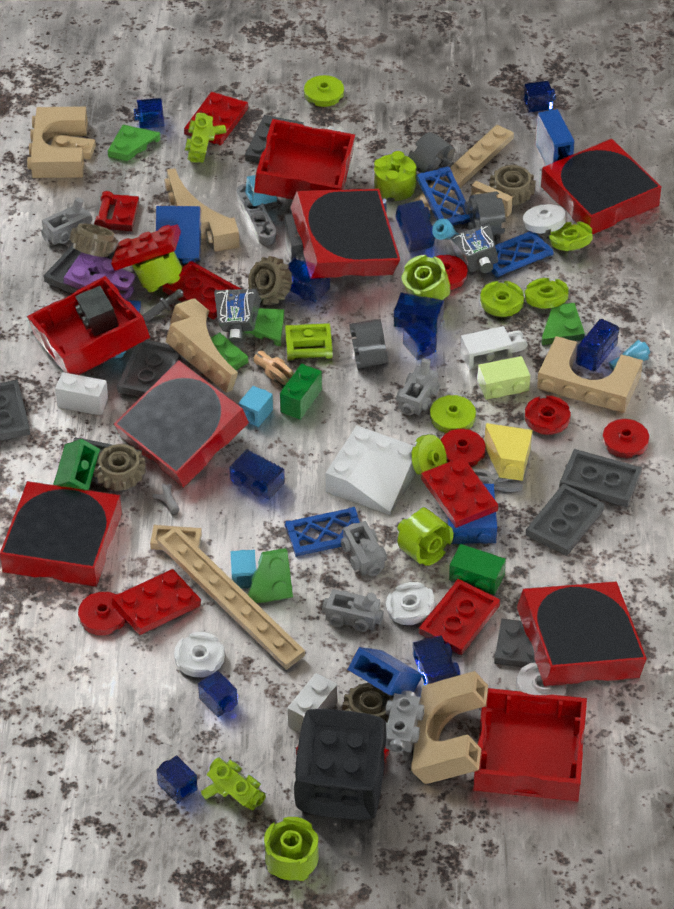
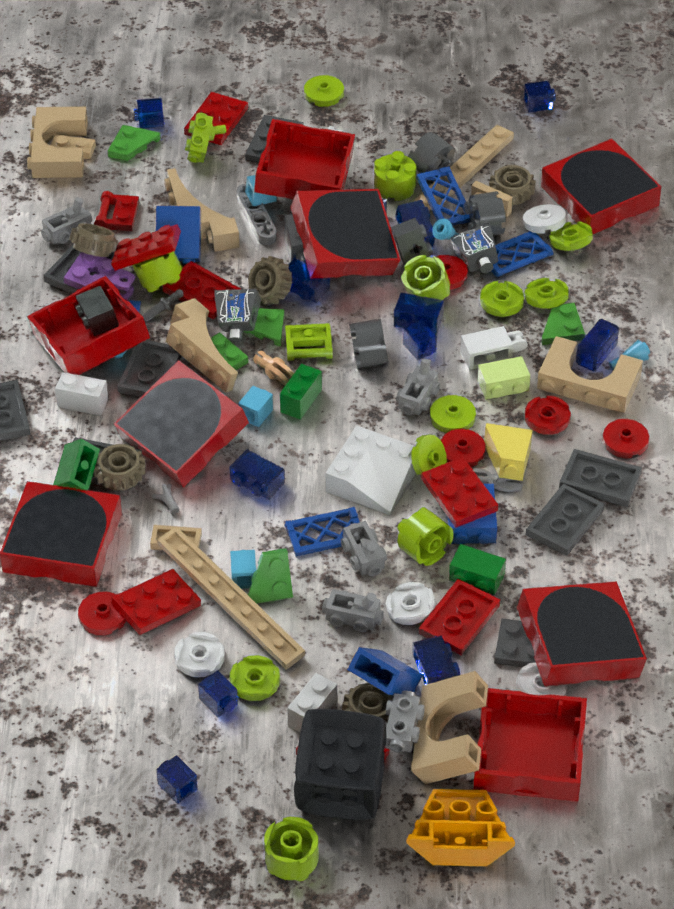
lime brick [201,757,266,810] -> none
blue brick [536,109,575,166] -> none
none -> lime plate [230,655,280,701]
none -> dark grey brick [391,218,433,266]
none -> light orange wedge [406,789,515,866]

